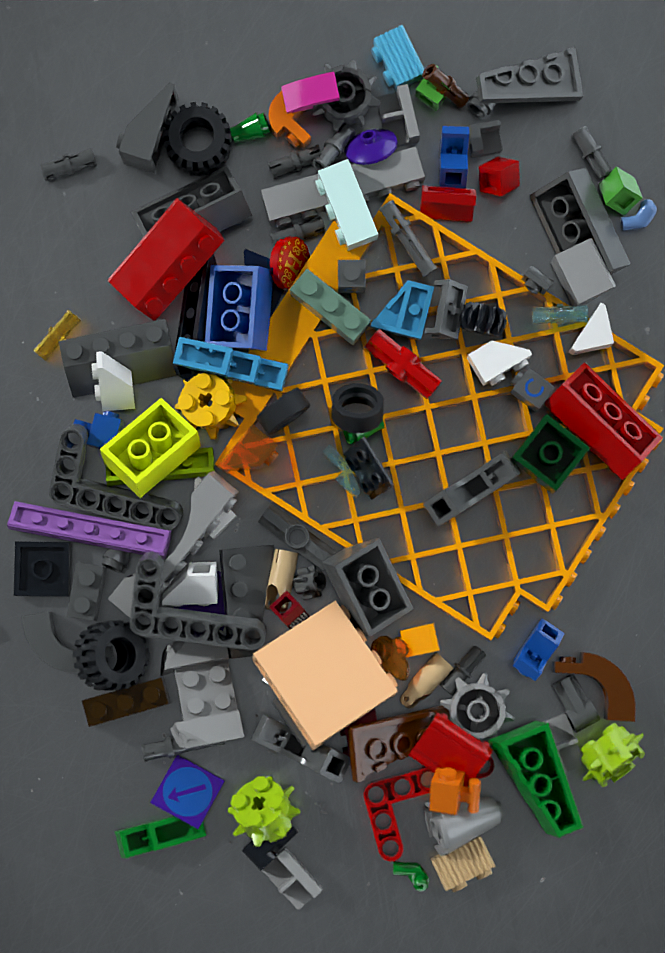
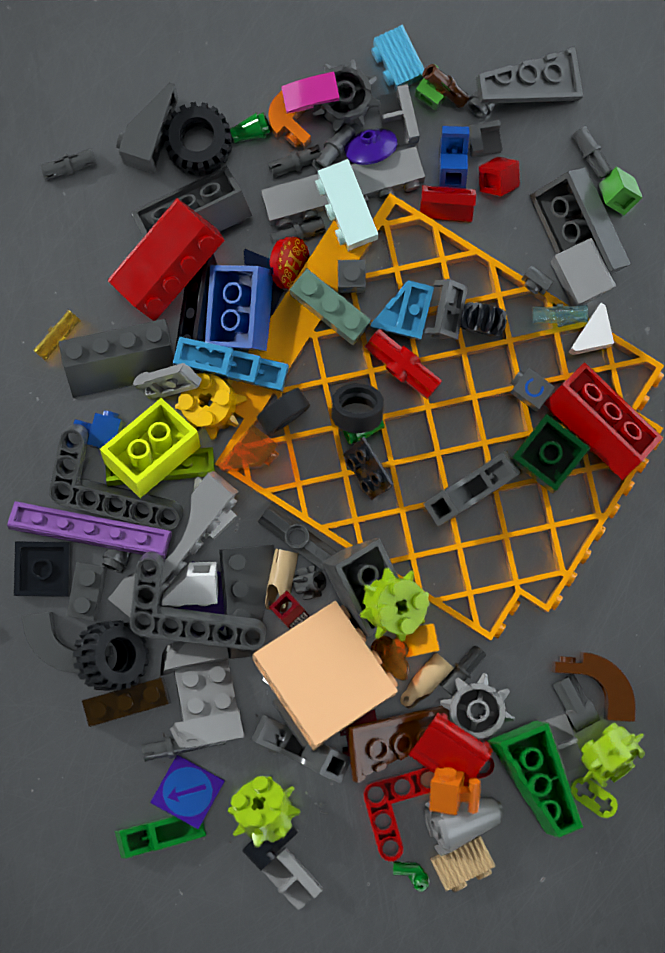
white slope [92,351,135,412] -> none
clear light blue slope [322,444,360,499] -> none
dark grey pin [379,200,438,278] -> none
white slope [467,341,532,386] -> none
blue brick [513,618,564,681] -> none
medium blue arm [621,199,657,231] -> none
none -> light grey hinge [133,363,202,399]
none -> lime brick [360,568,429,642]
none -> lime beam [570,776,618,818]

